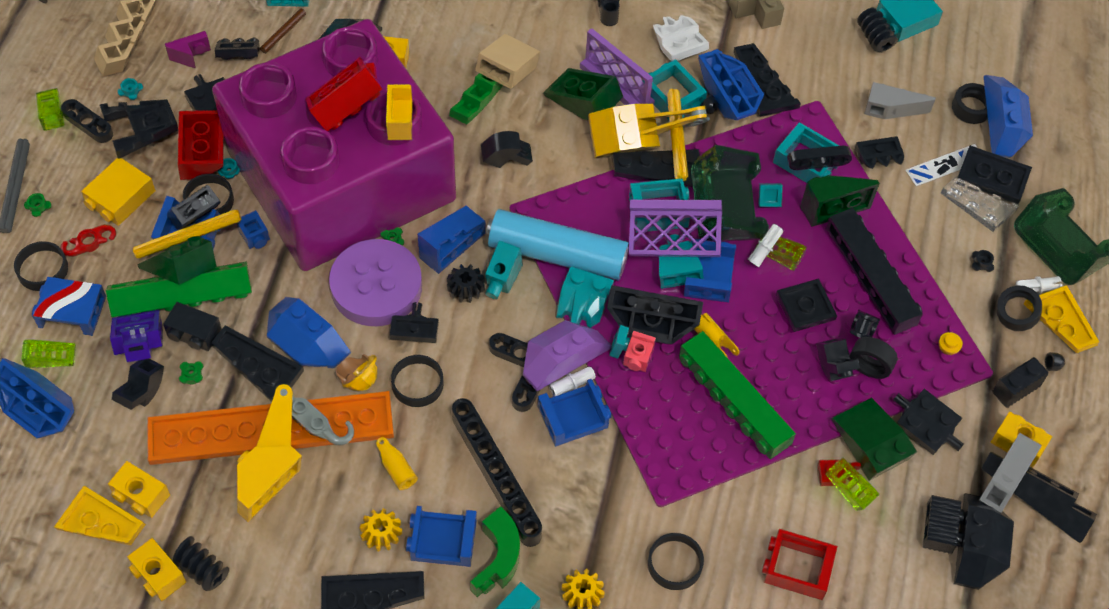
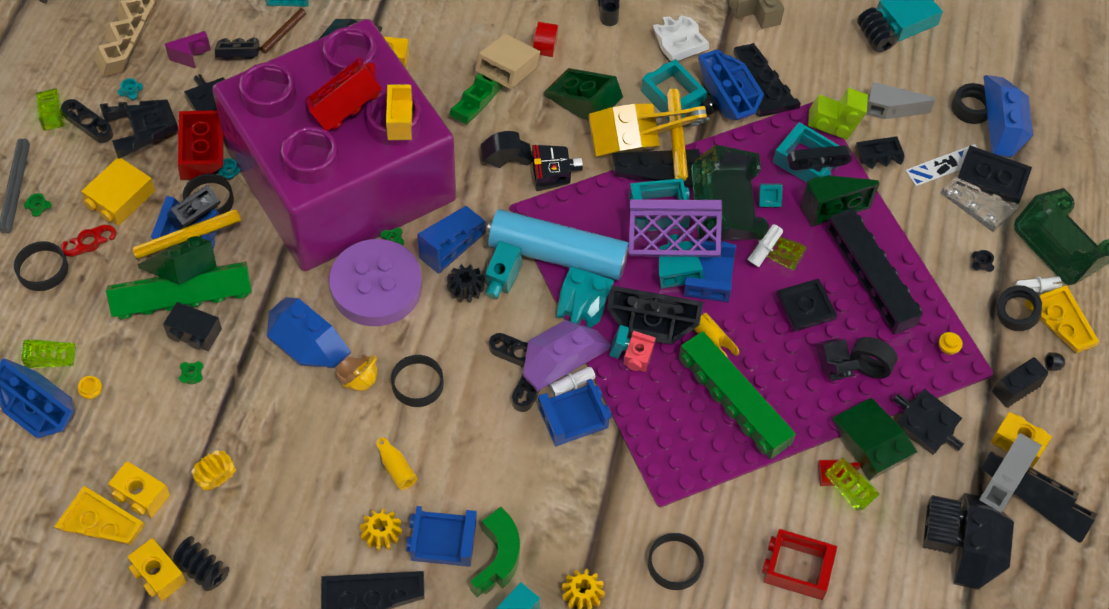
panel [32,277,106,336] -> none
dark purple piece [110,310,163,362] -> none
black brick [111,359,164,410] -> none
orange plate [148,391,394,465] -> none
black wing [211,325,304,402] -> none
blue brick [237,210,270,249] -> none
yellow slope [237,384,354,522] -> none
black plate [390,302,439,343] -> none
black beam [452,398,542,547] -> none
medium lavender fence [580,28,655,106] -> none
black piece [849,310,880,338] -> none
none -> yellow plate [77,376,103,399]
none -> yellow gear [191,450,236,490]
none -> black torso [532,145,583,191]
none -> red brick [533,22,558,57]
none -> lime brick [808,87,868,140]

